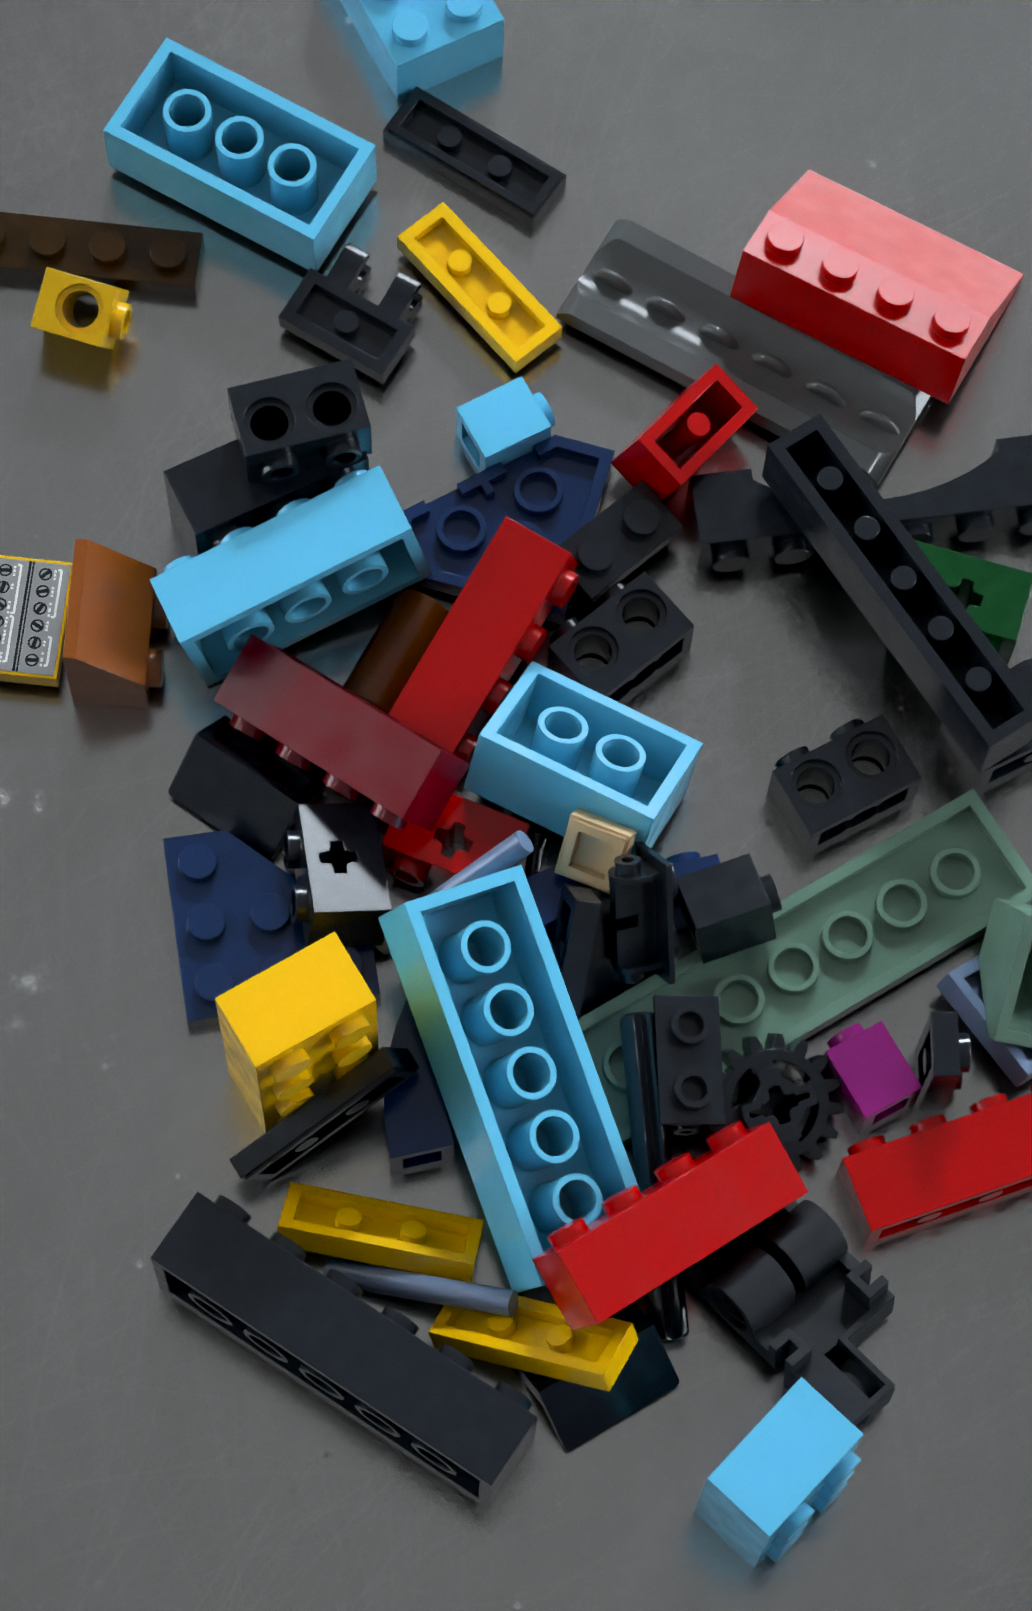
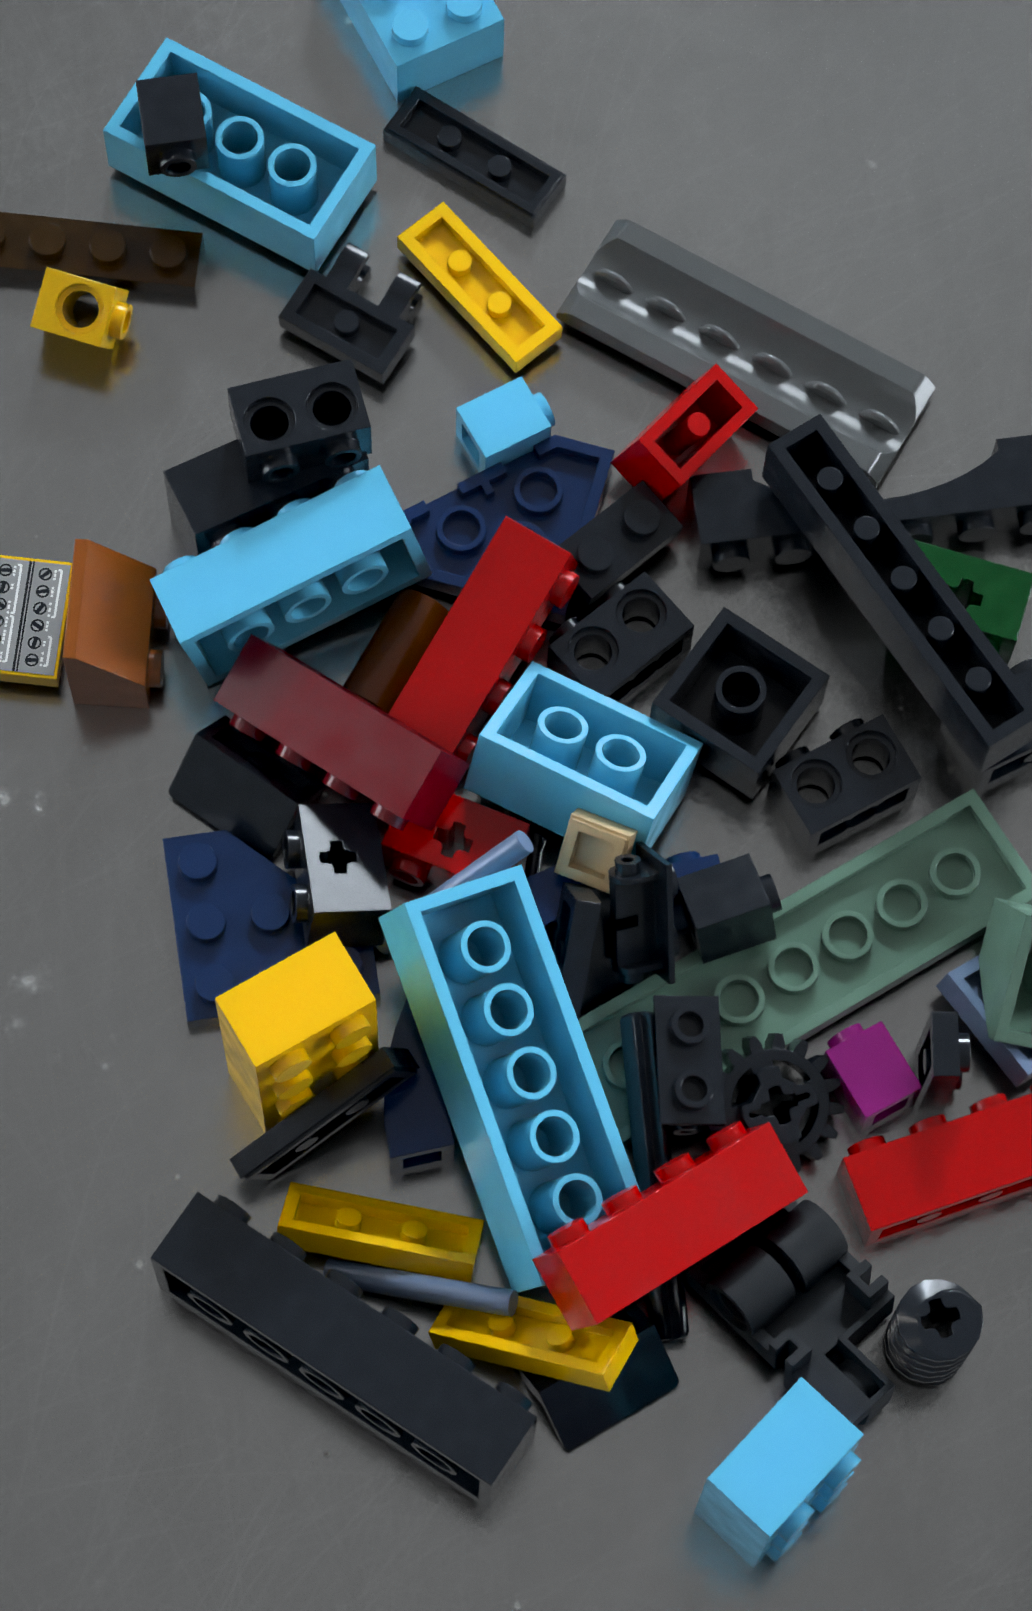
slope [730,170,1024,404] -> none
none -> black brick [136,73,210,177]
none -> black brick [650,607,830,799]
none -> black piece [884,1279,984,1385]

